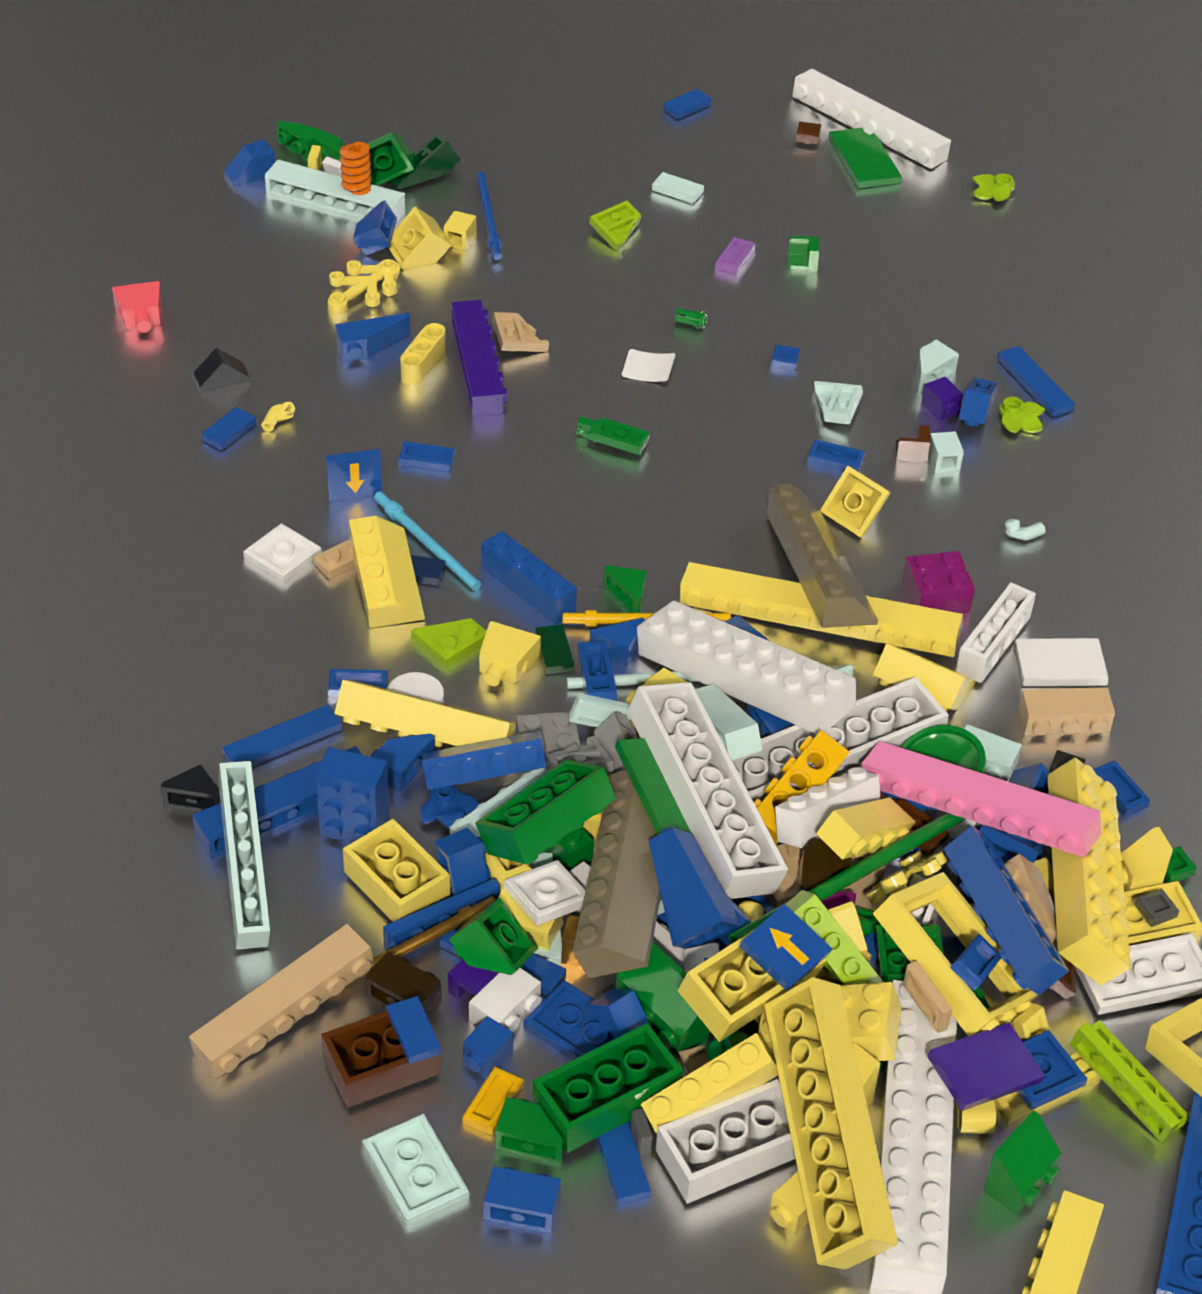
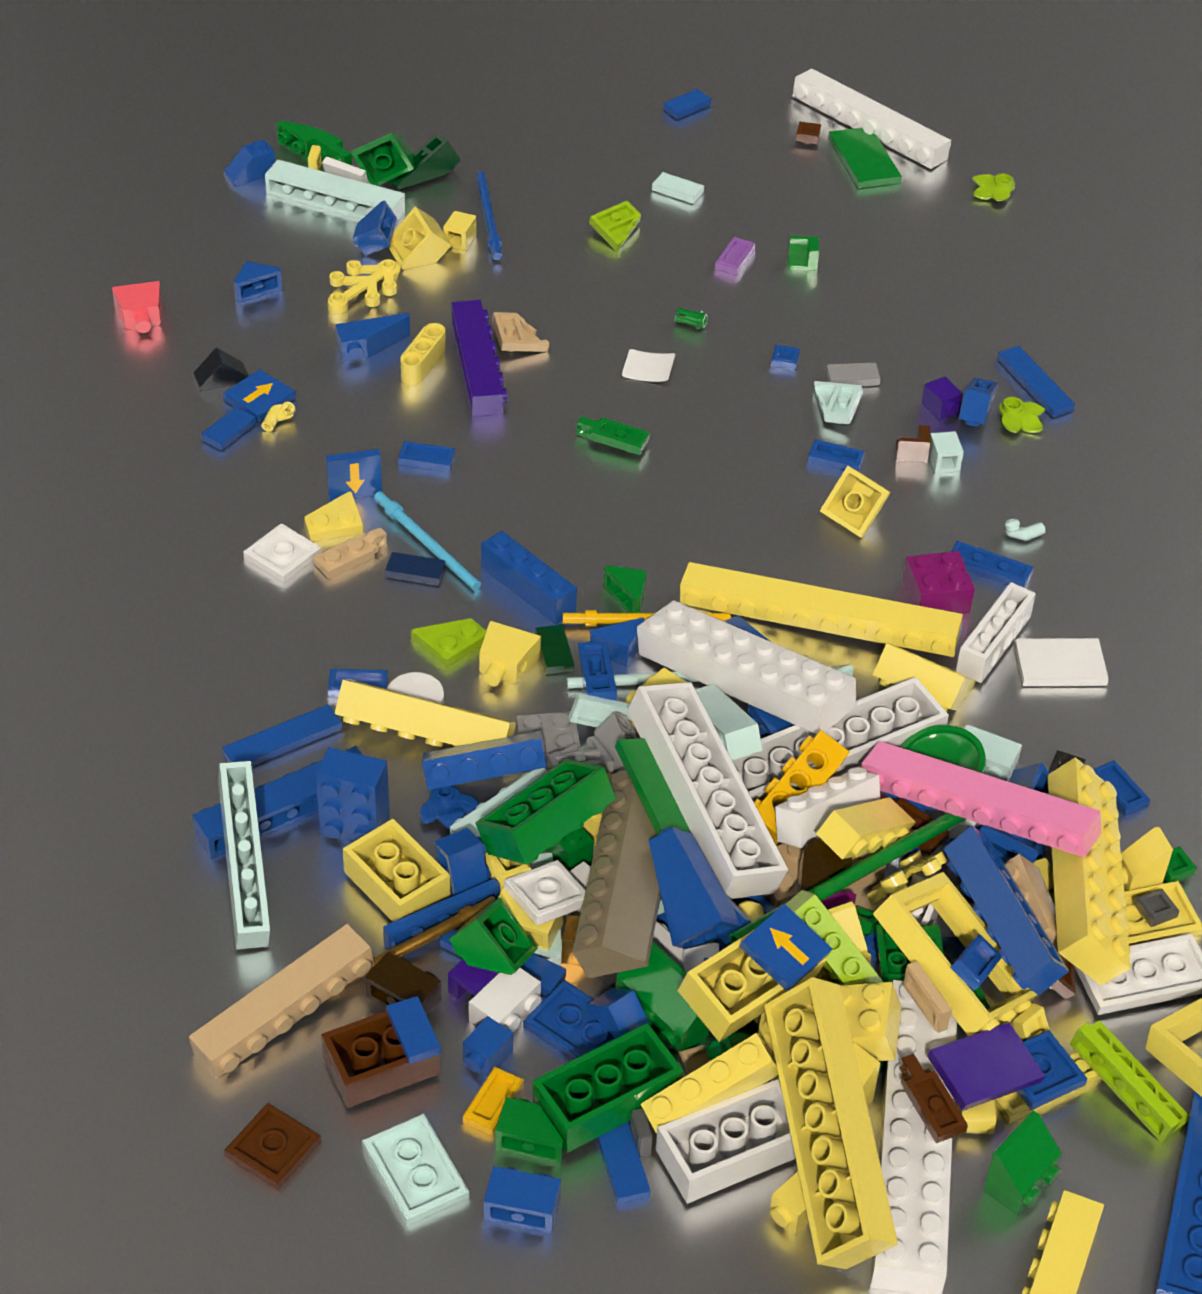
black slope [161,764,220,812] -> none
orange piece [340,141,371,195] -> none
light yellow slope [349,516,425,629] -> none
blue slope [371,734,435,793] -> none
dark tan slope [767,484,878,628] -> none
light aqua slope [917,339,959,394] -> none
tan brick [1018,687,1115,735] -> none
none -> blue tile [223,369,296,422]
none -> reddish brown tile [224,1103,322,1191]
none -> blue slope [234,261,282,304]
none -> light yellow wing [304,492,363,542]
none -> light grey tile [826,363,881,386]
none -> reddish brown hinge [899,1054,968,1143]
none -> blue tile [951,541,1034,588]

